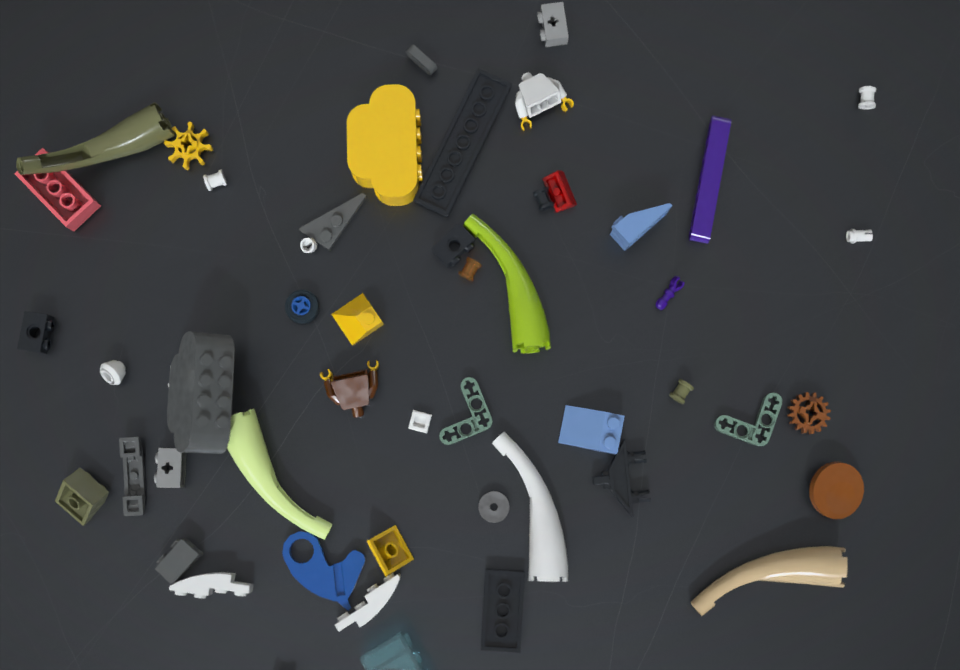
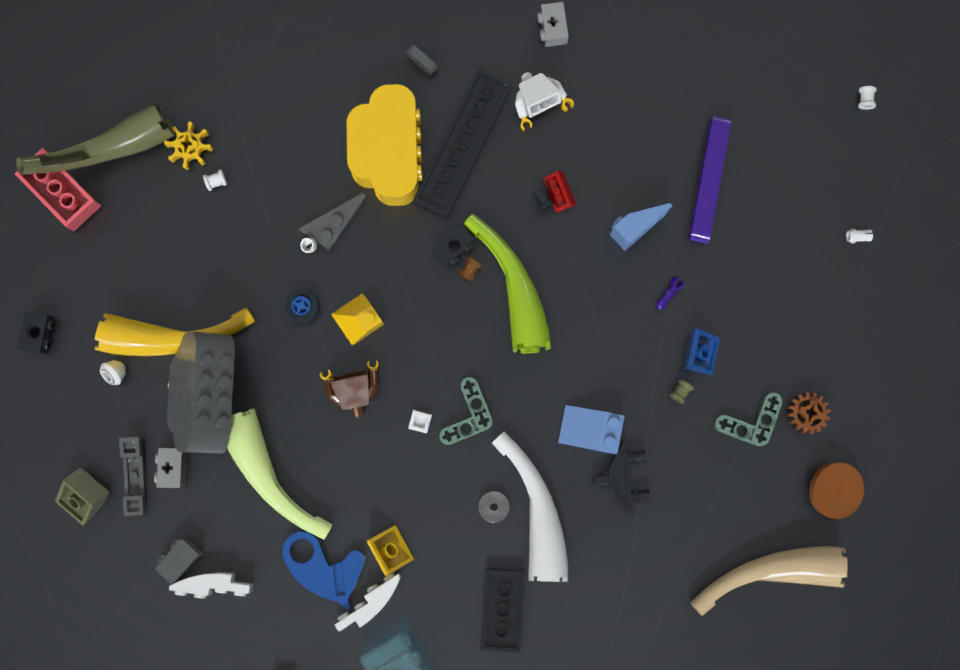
none -> yellow brick [95,307,255,356]
none -> blue slope [683,329,720,375]

